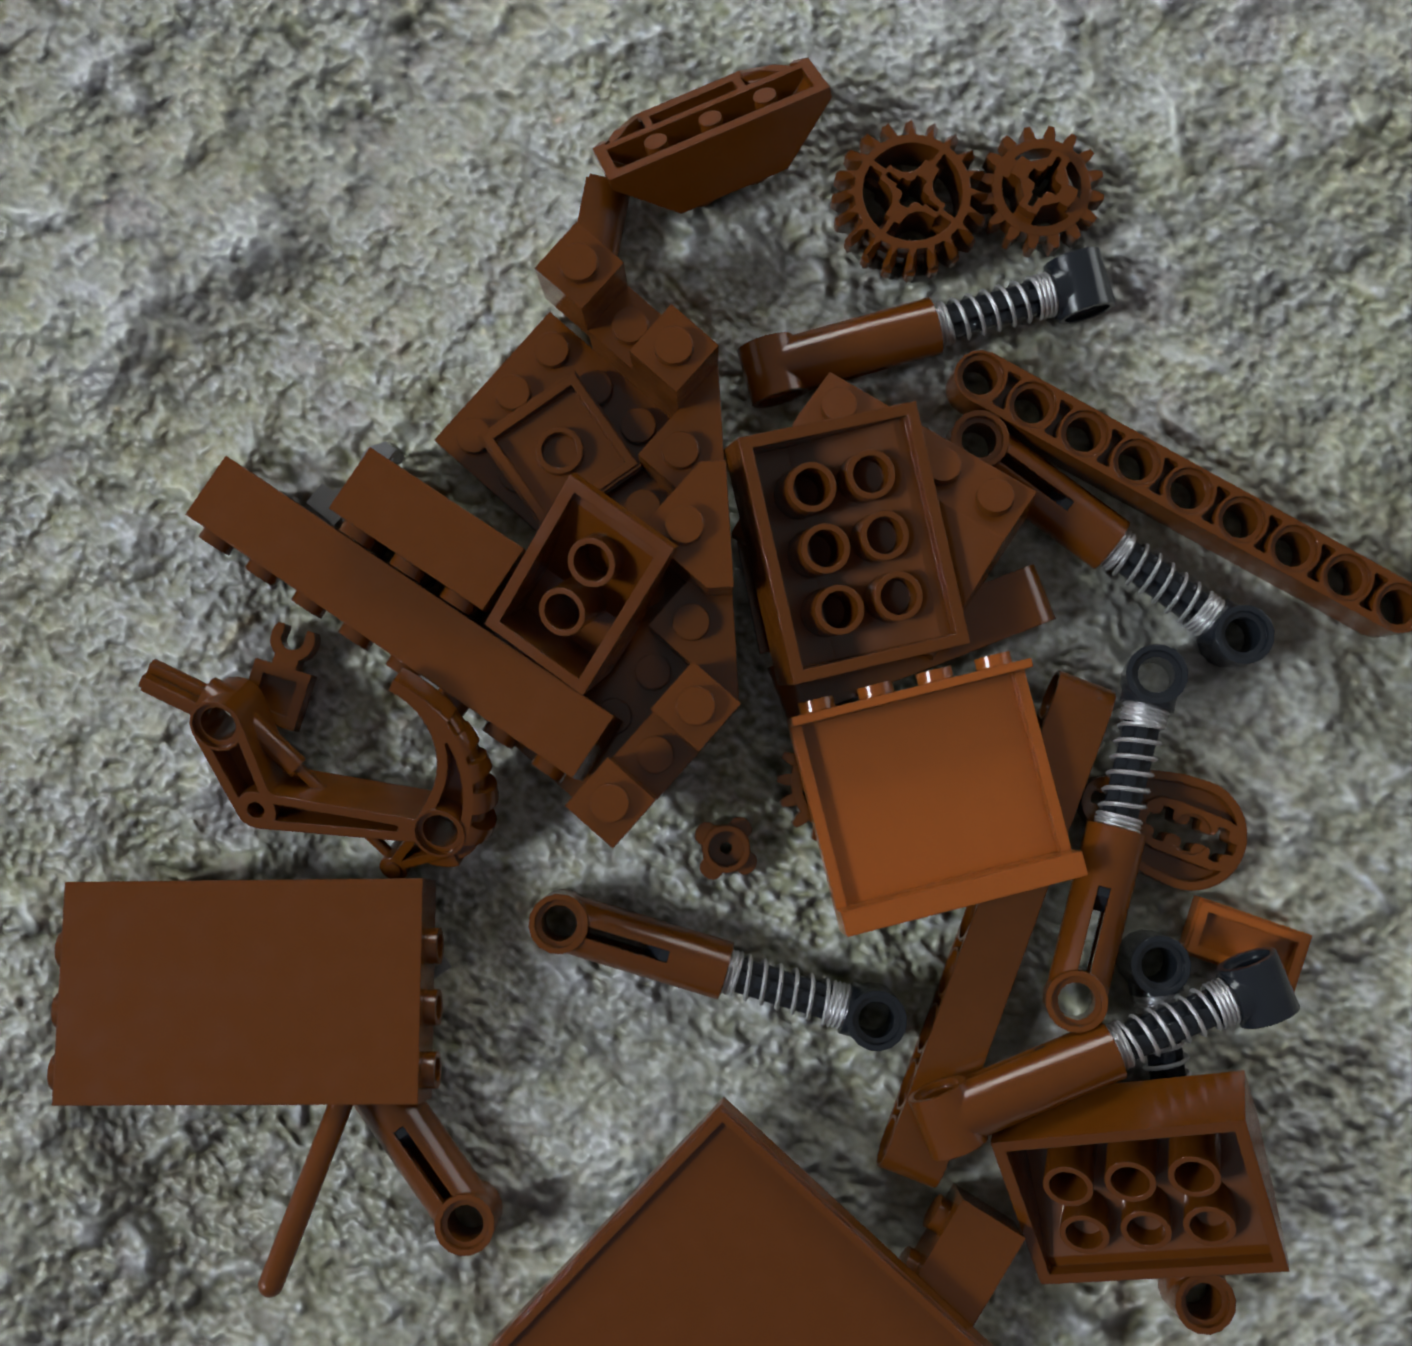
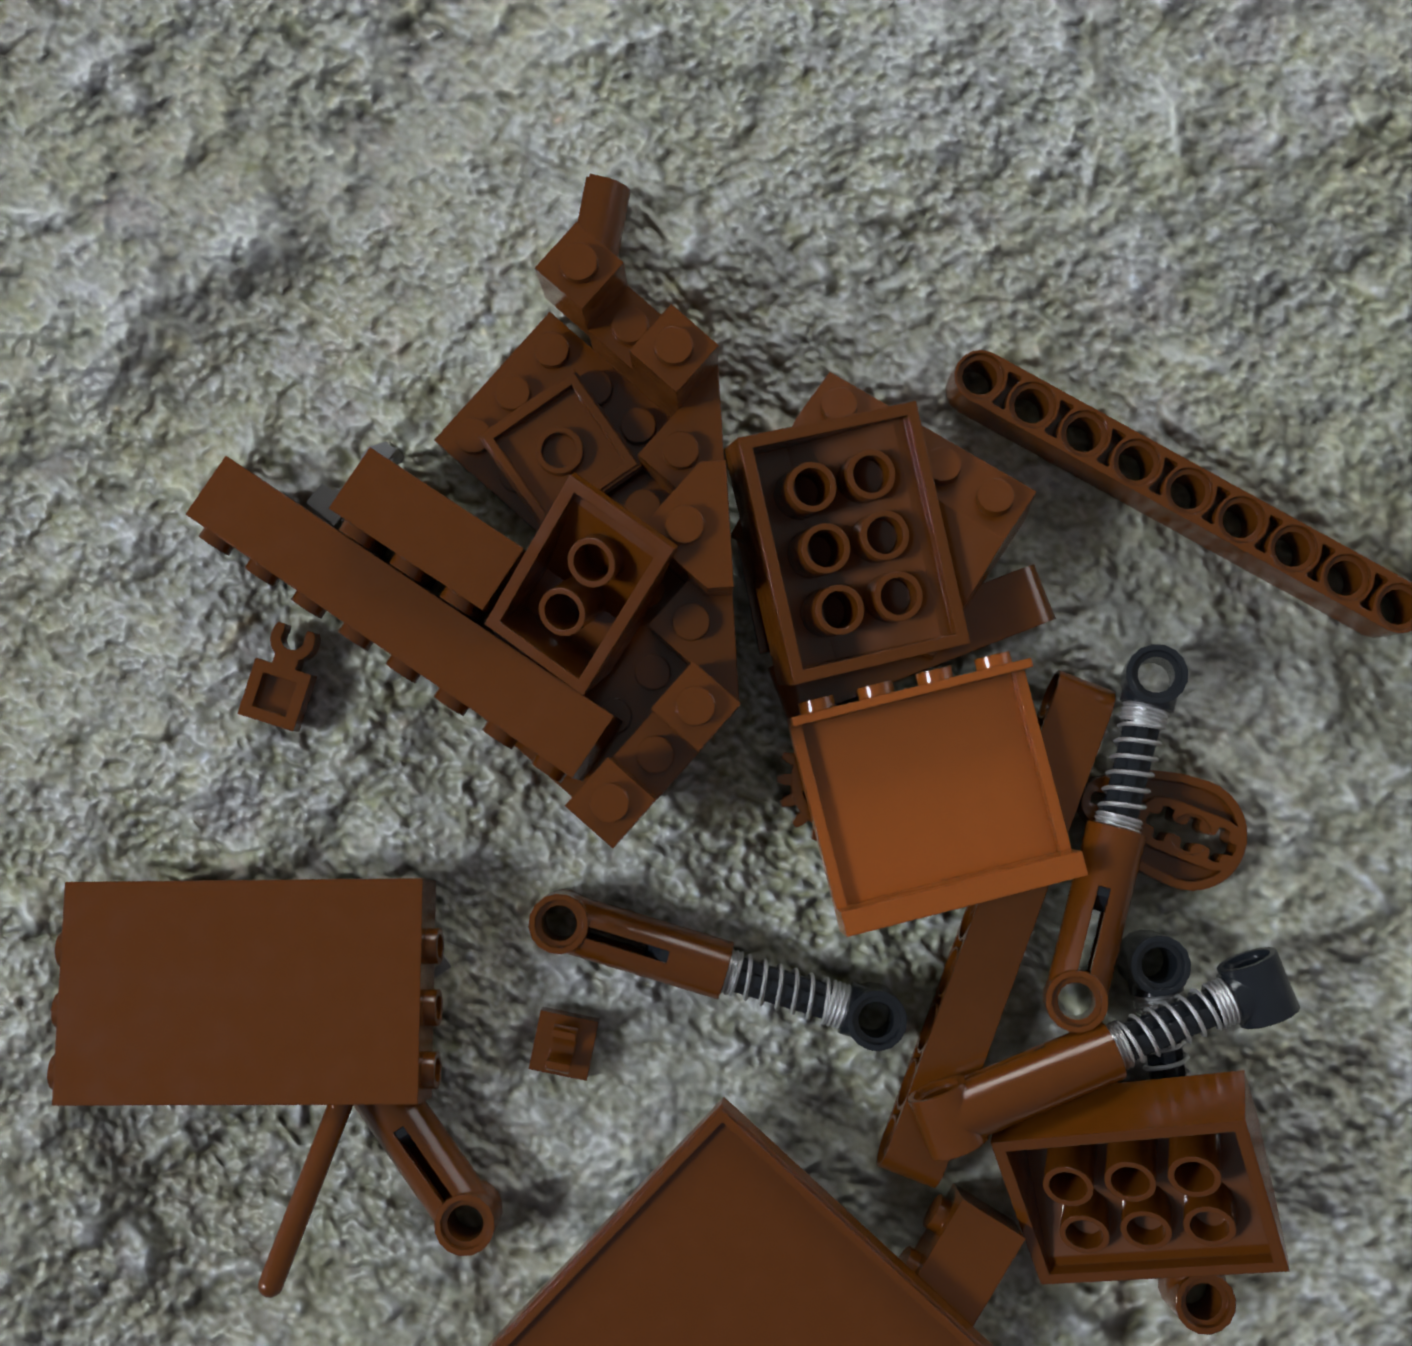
reddish brown piece [139,659,499,879] -> none
reddish brown wedge [592,57,832,214] -> none
reddish brown plate [695,817,757,880] -> none
piece [737,246,1116,408] -> none
reddish brown gear [830,119,988,283] -> none
piece [945,410,1275,668] -> none
reddish brown gear [977,126,1104,258] -> none
dark orange tile [1179,895,1312,992] -> none
none -> reddish brown tile [529,1007,600,1081]

